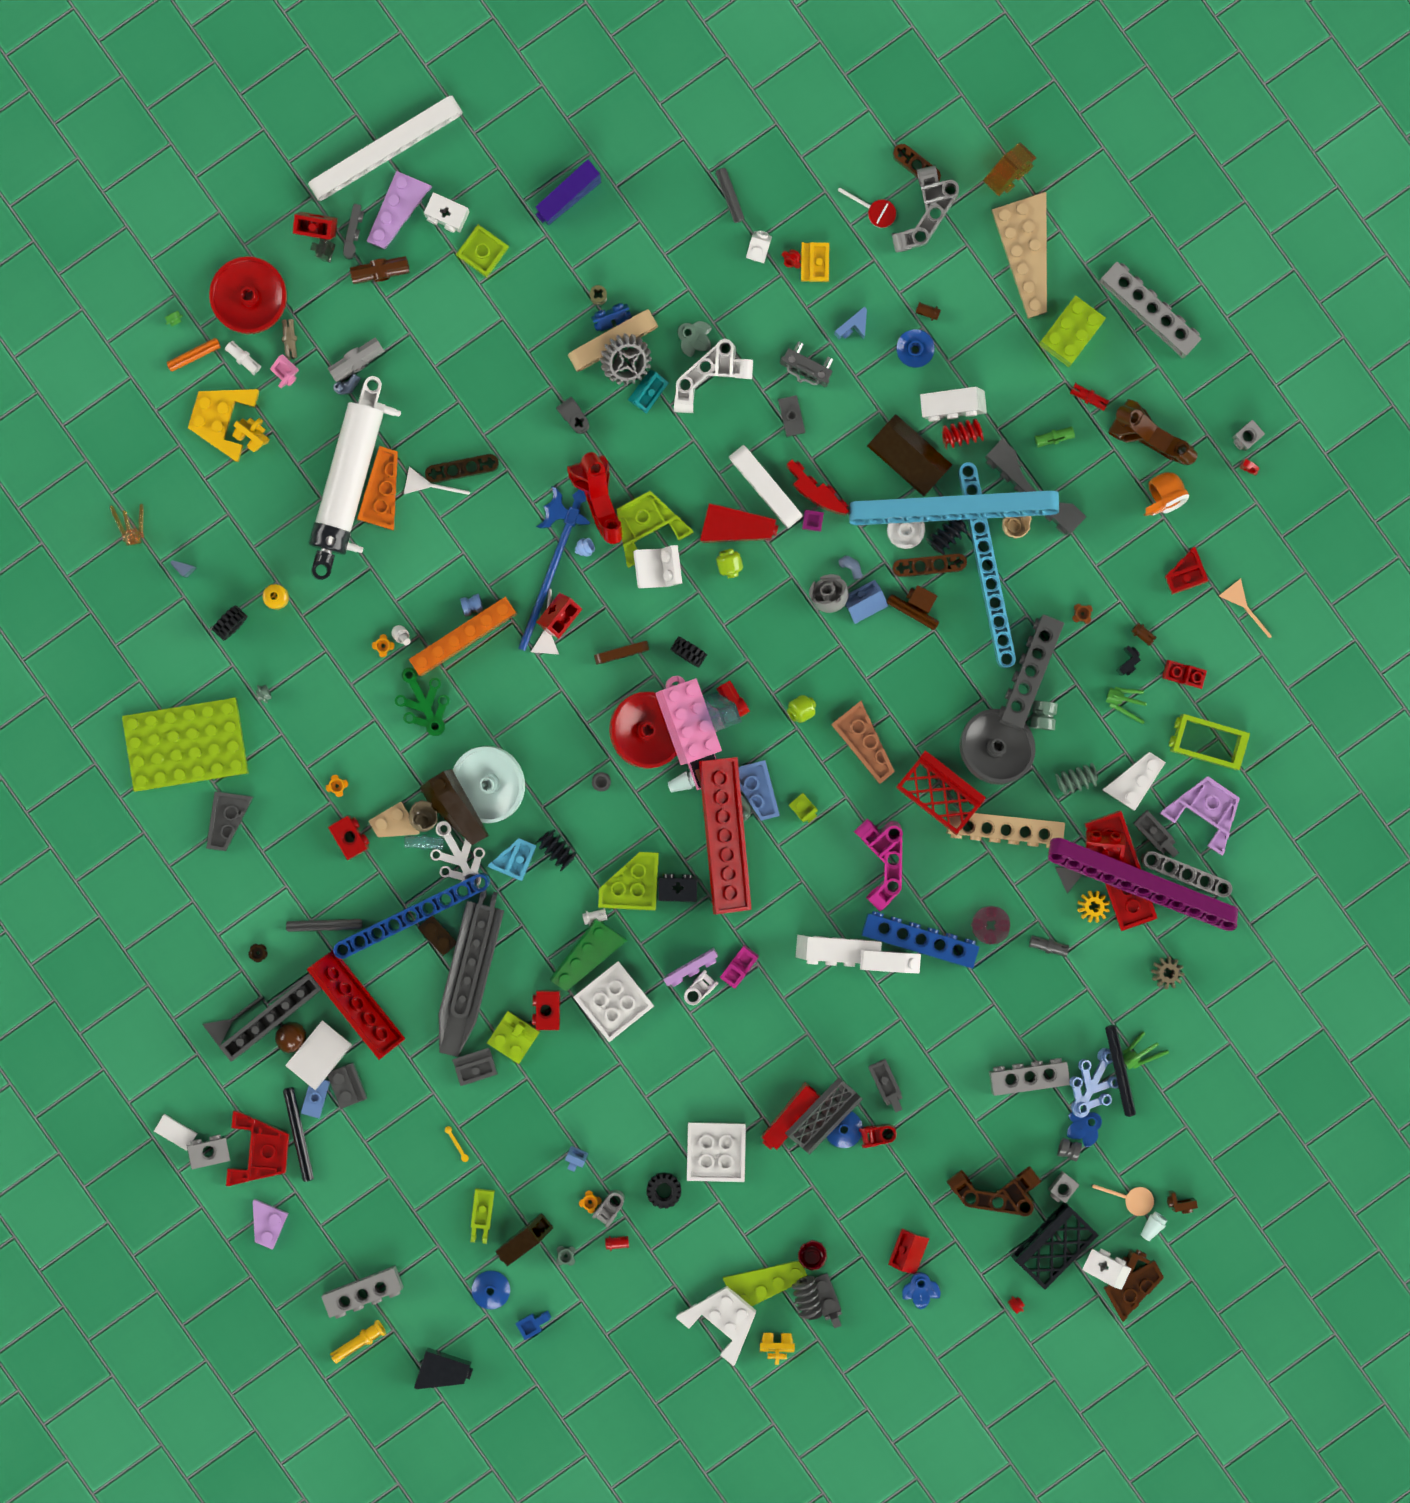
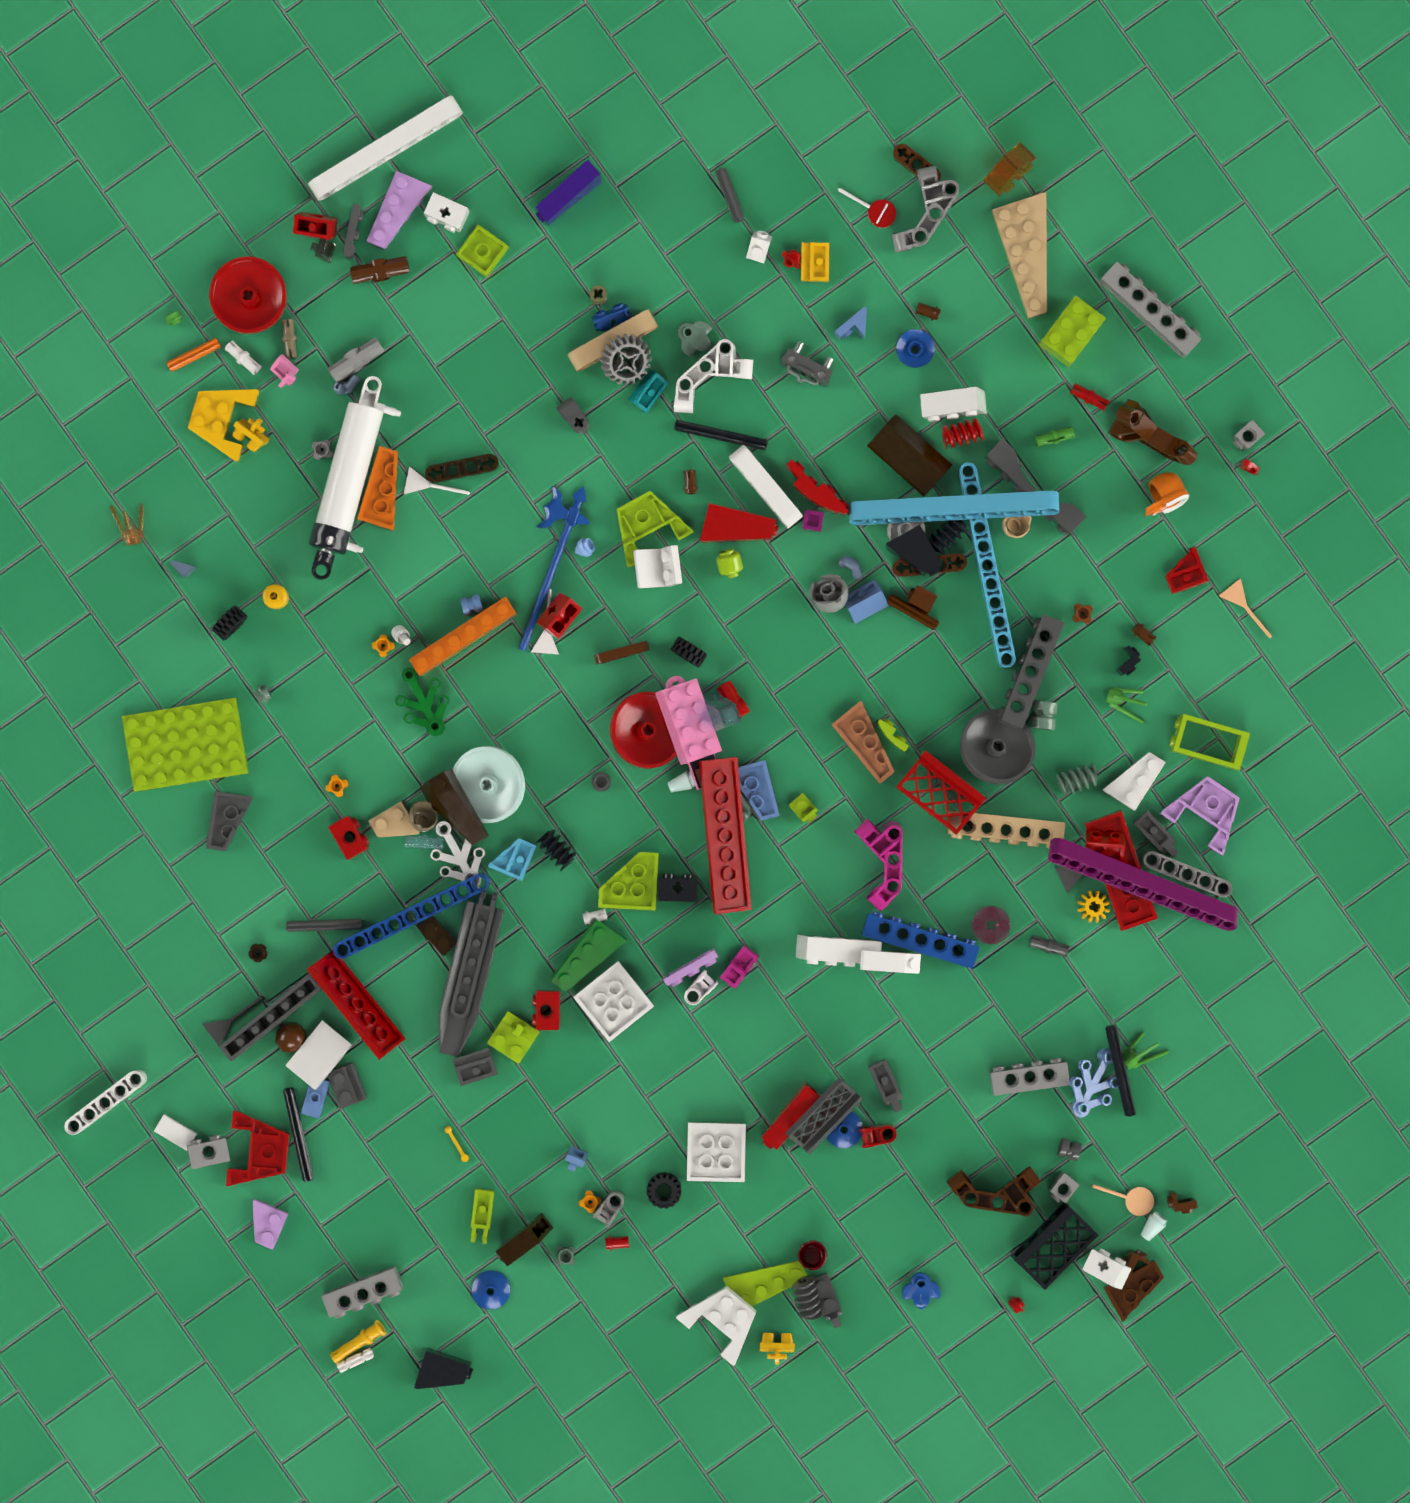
blue plate [515,1311,551,1340] -> none
red connector [567,452,622,544] -> none
dark grey plate [778,395,805,437] -> none
lime head [787,695,816,723] -> none
red panel [888,1228,929,1274] -> none
blue plate [1067,1110,1102,1148] -> none
dark tan gear [1151,956,1184,989] -> none
red slope [1162,660,1207,689] -> none
none -> white beam [64,1069,147,1135]
none -> light grey plate [312,440,333,460]
none -> white axle [337,1348,374,1373]
none -> black axle [674,420,768,450]
none -> reddish brown pin [683,470,698,495]
none -> lime slope [877,718,909,752]
none -> black slope [885,525,943,577]

